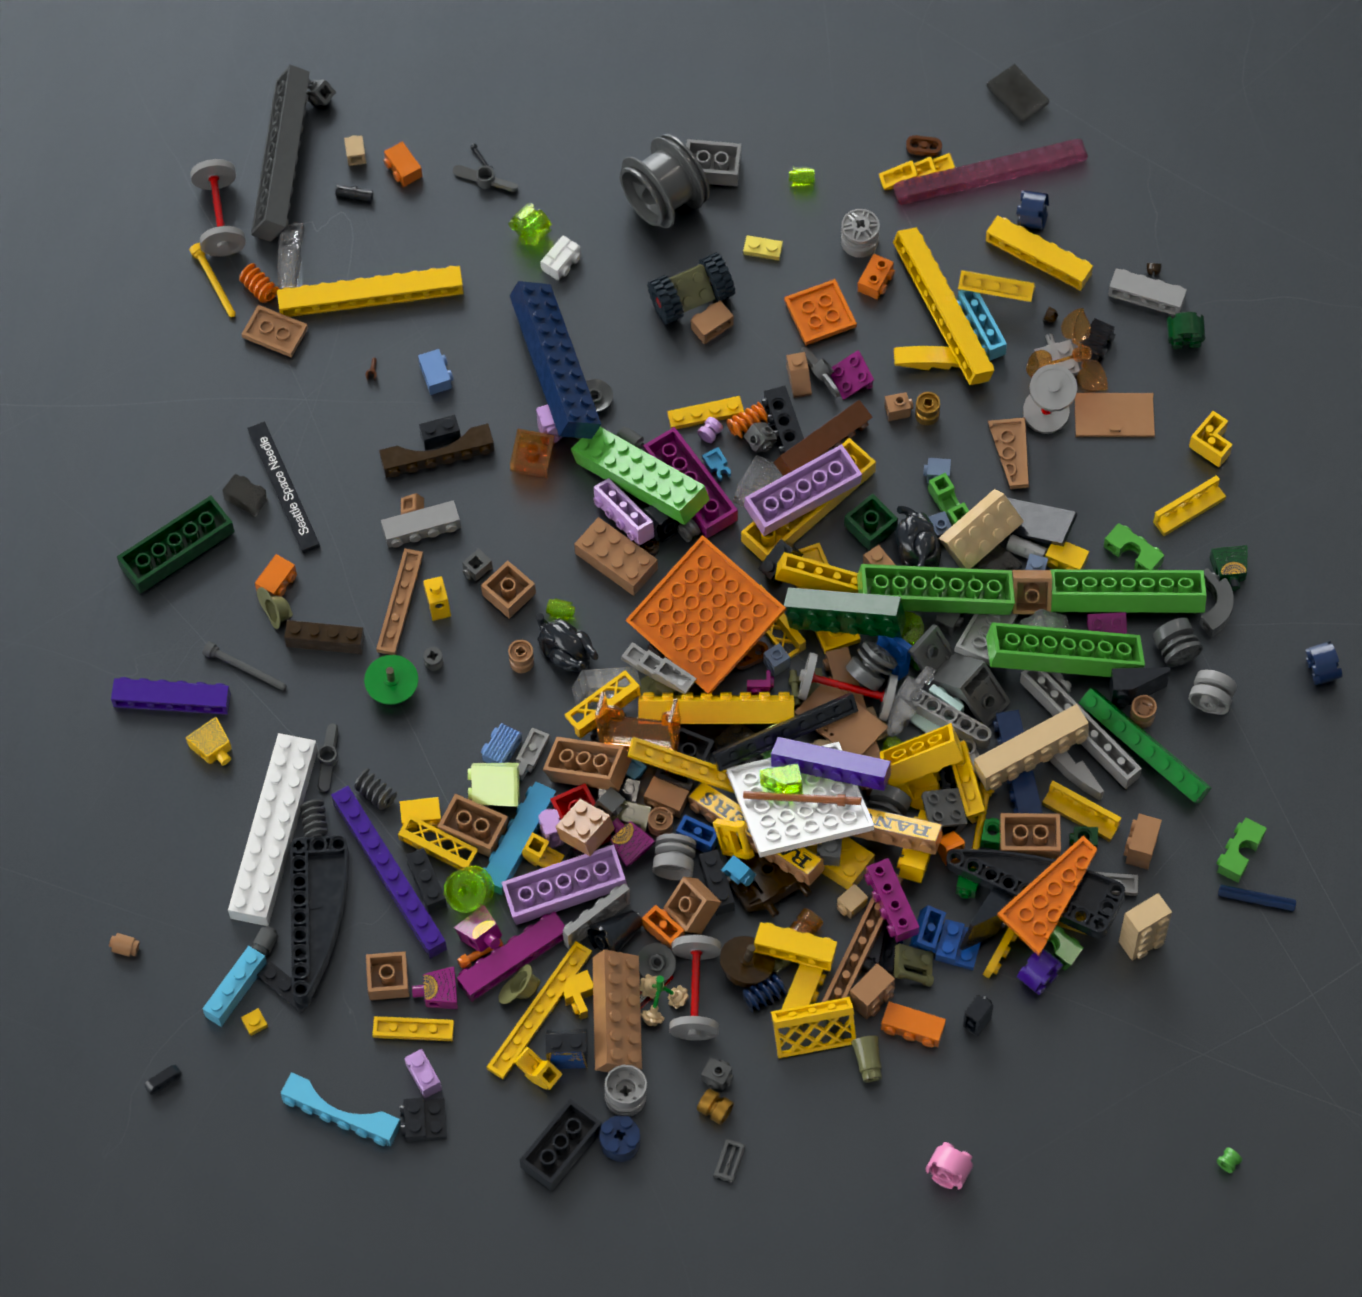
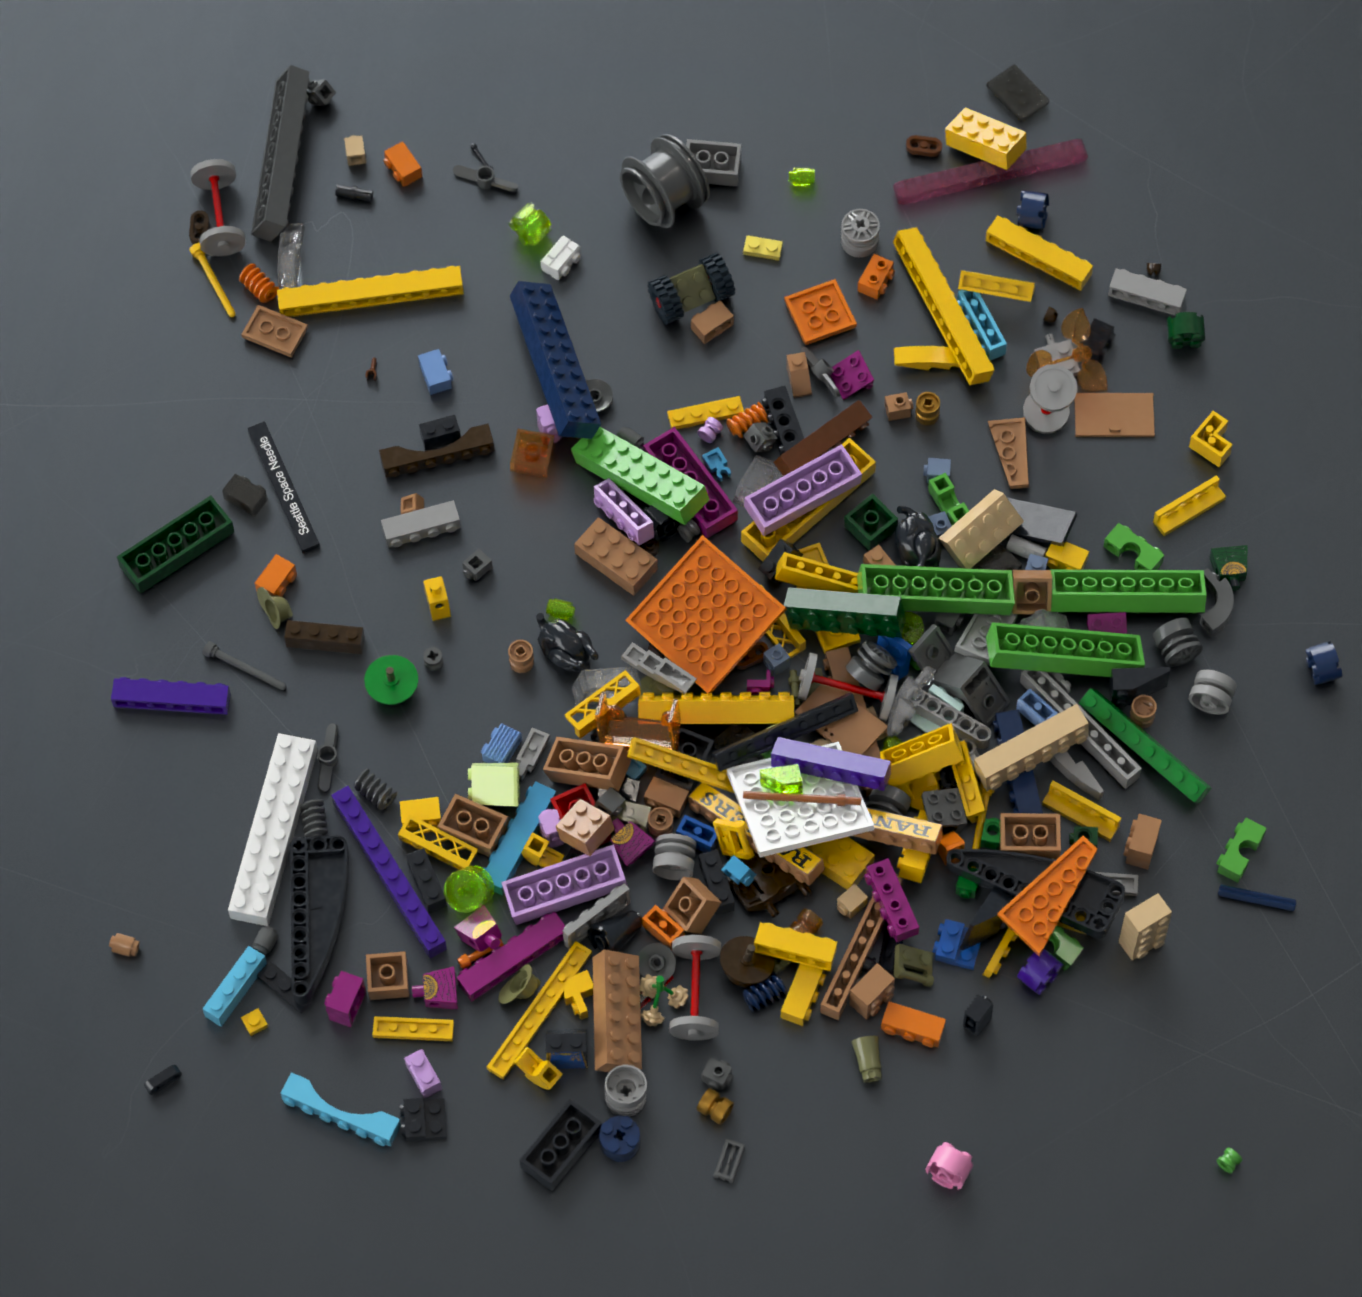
yellow torso [186,717,232,766] -> none
medium nougat plate [376,548,423,655] -> none
medium nougat brick [481,560,536,619] -> none
yellow fence [771,997,856,1058] -> none
dark grey brick [817,839,842,866] -> none
yellow slope [879,153,957,190] -> none
blue brick [909,905,946,952] -> none
none -> dark brown plate [189,210,209,244]
none -> magenta brick [324,971,366,1027]
none -> yellow brick [945,108,1027,170]
none -> medium blue brick [1016,689,1057,726]

